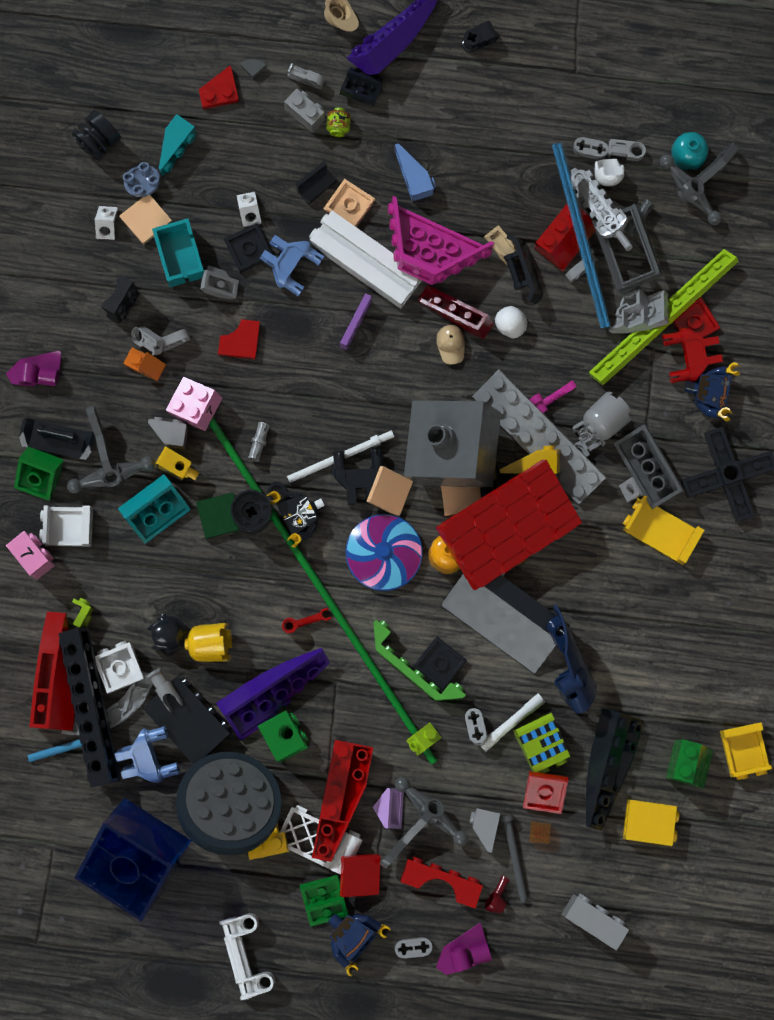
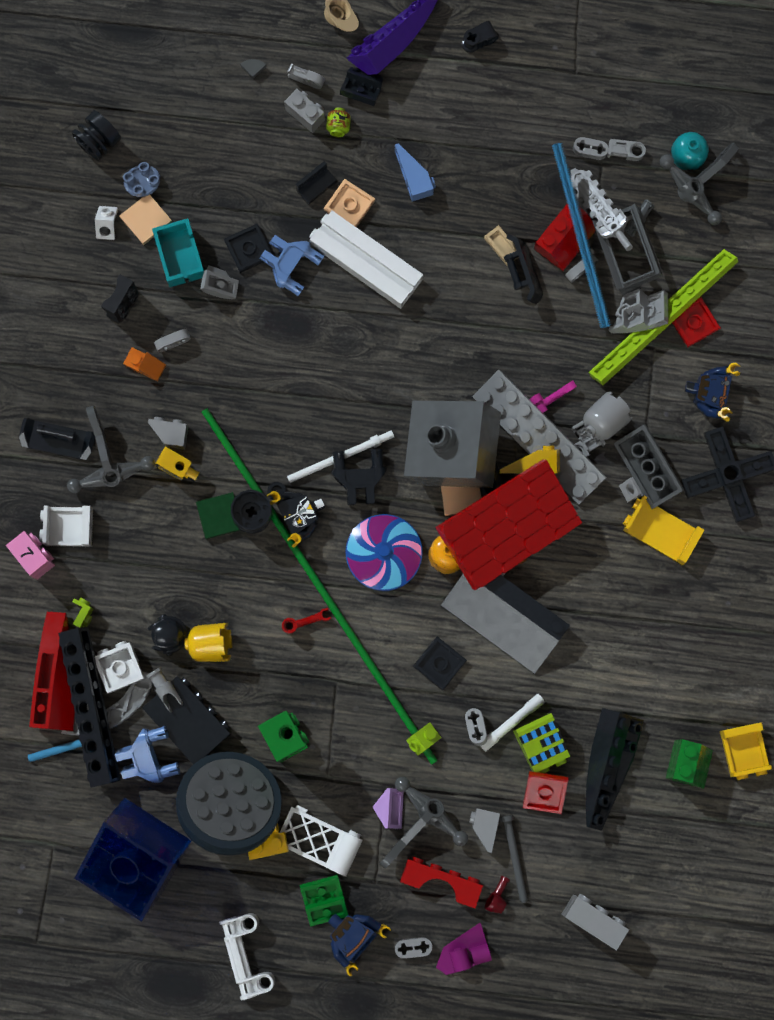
magenta panel [6,351,61,386] -> none
green slope [14,447,64,501] -> none
teal slope [118,474,191,544] -> none
light grey piece [131,326,164,355] -> none
teal slope [159,114,196,176] -> none
brick [166,377,222,431] -> none
red wing [199,66,239,109] -> none
dark purple wedge [216,648,330,741] -> none
red tile [218,319,260,359] -> none
white bracket [237,192,261,227] -> none
light grey pin [248,422,270,462] -> none
red wedge [312,740,374,862] -> none
medium lavender tile [340,293,372,350] -> none
red tile [340,854,381,897] -> none
light nougat tile [366,466,413,516] -> none
bright green slope [373,620,466,701] -> none
dark pink piece [388,196,495,285] -> none
dark red slope [417,285,494,340] -> none
tan cap [436,325,465,365] -> none
white hair [495,306,527,338] -> none
clear orange plate [529,822,551,844] -> none
dark blue panel [547,604,597,714] -> none
white hair [594,159,624,187] -> none
yellow brick [623,800,679,846] -> none
red connector [662,328,723,384] -> none

